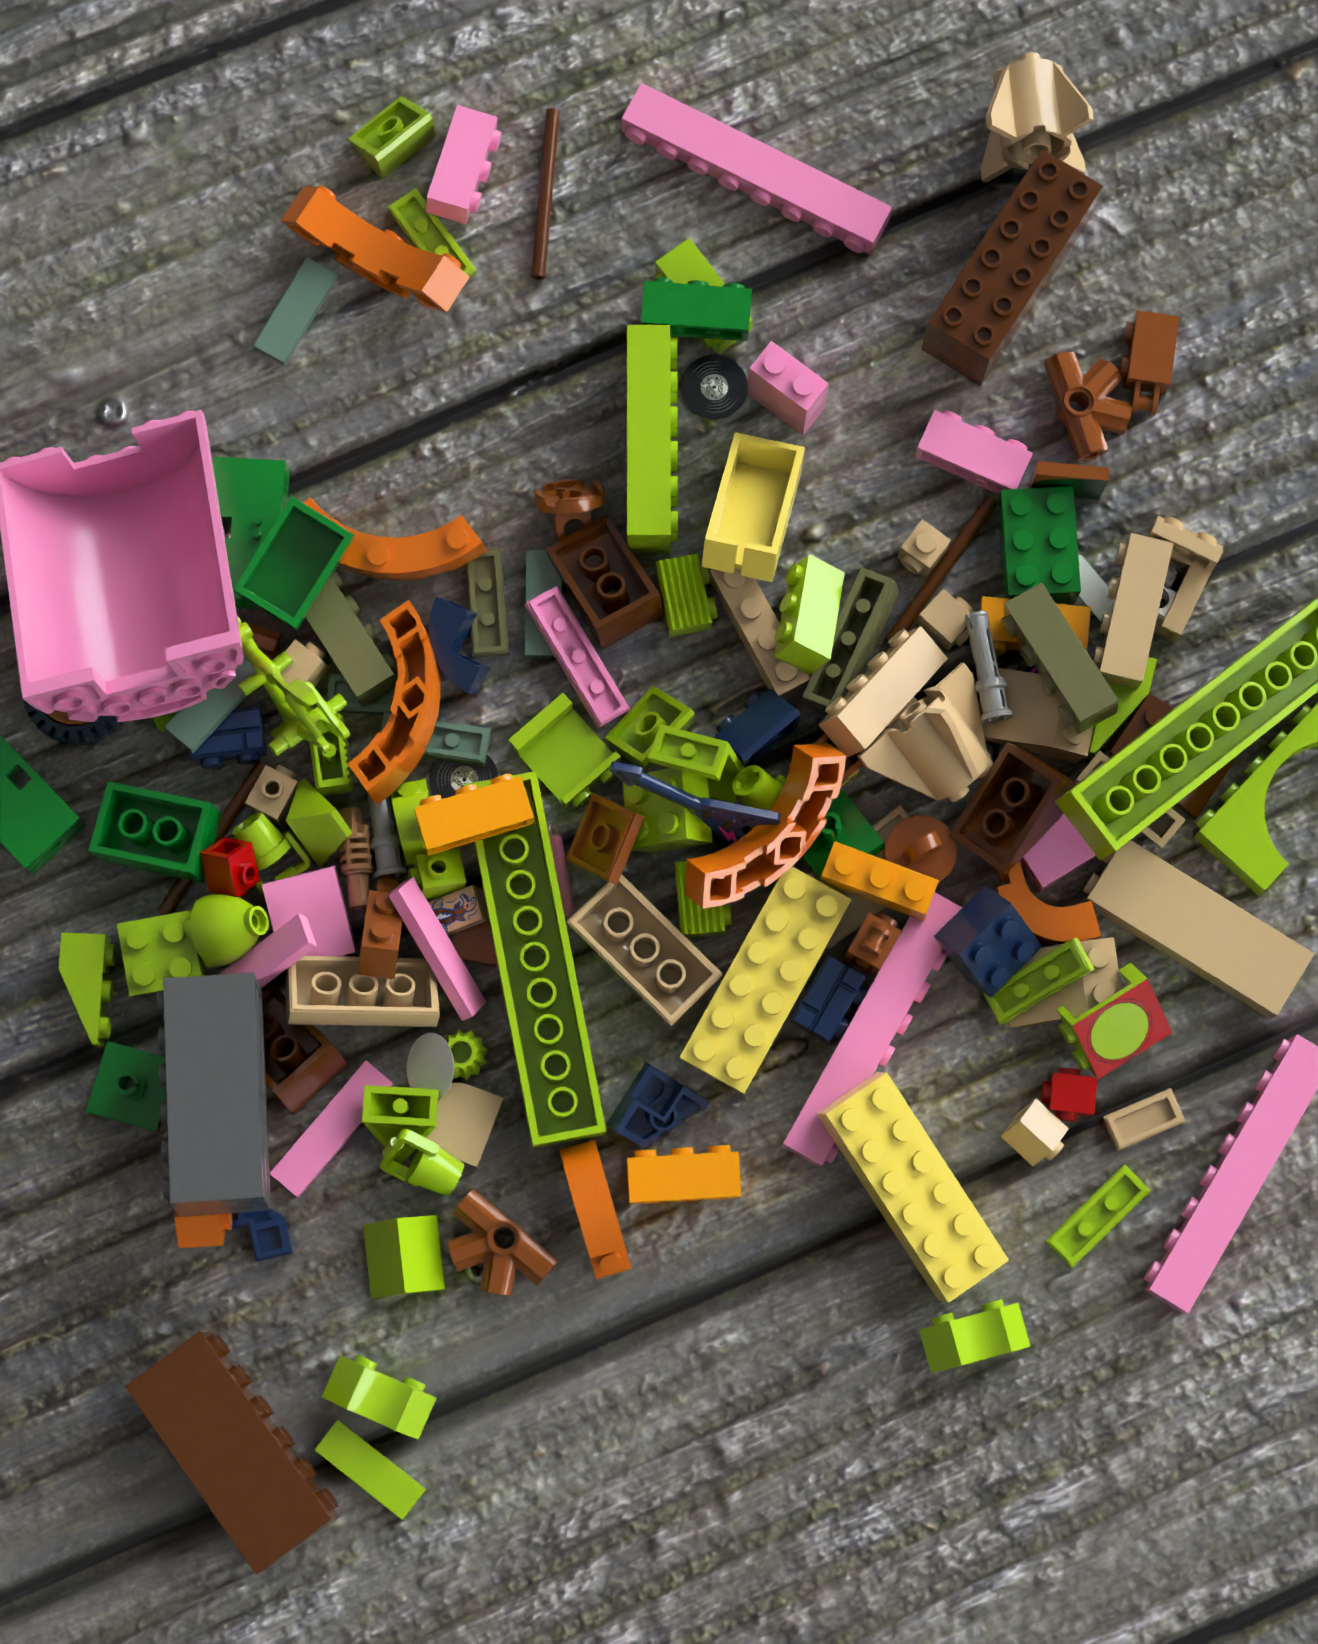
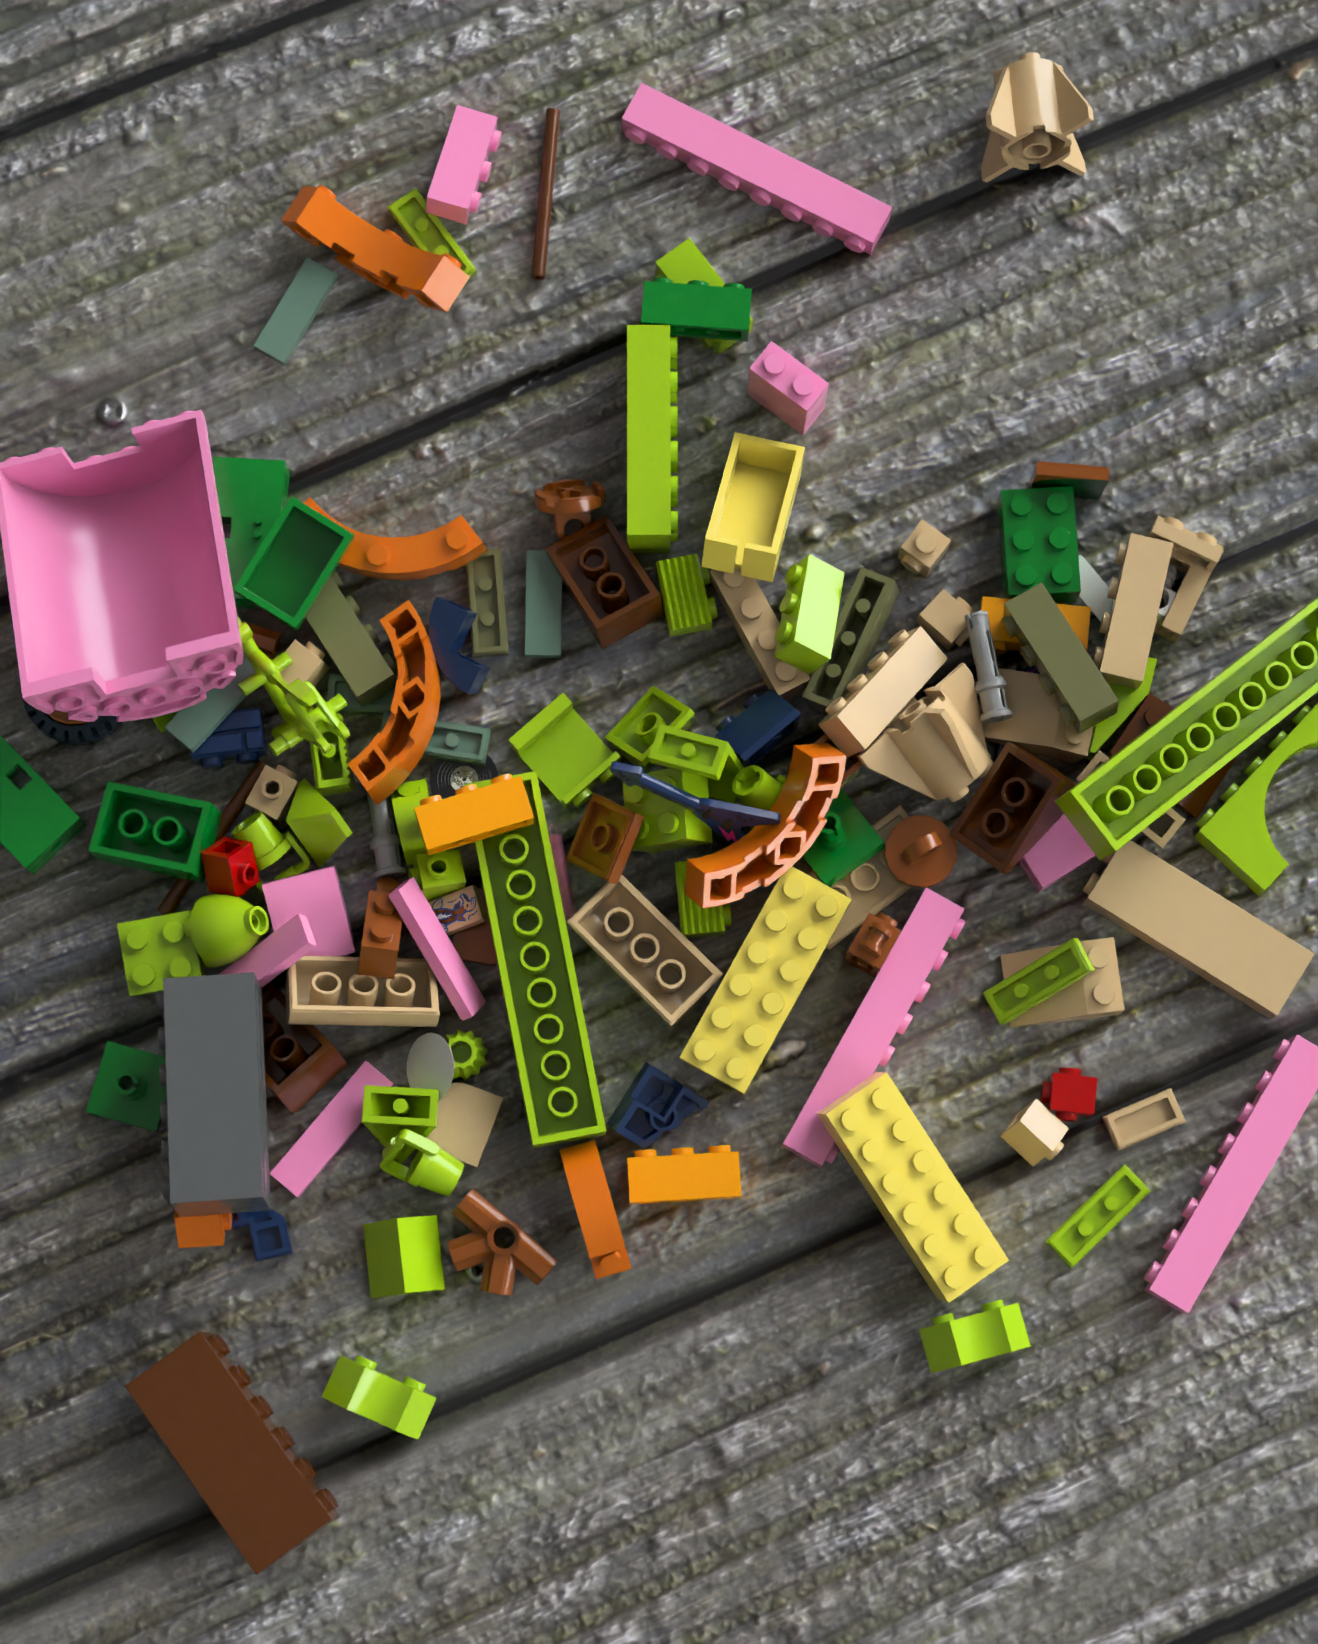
lime slope [59,932,116,1048] -> none
lime tile [314,1419,427,1520] -> none
medium nougat hinge [339,807,373,910] -> none
lime slope [347,96,436,180] -> none
bright pink tile [525,586,630,729] -> none
black sticker [681,355,748,420] -> none
dark blue brick [790,956,868,1044] -> none
light orange brick [820,841,939,921] -> none
reddish brown piece [885,496,998,641] -> none
bright pink brick [915,410,1033,495] -> none
reddish brown brick [921,149,1103,386] -> none
dark blue brick [934,885,1042,998] -> none
orange arch [994,861,1101,946] -> none
dark orange piece [1044,351,1132,462] -> none
panel [1056,963,1172,1079] -> none
dark orange brick [1119,310,1180,416] -> none

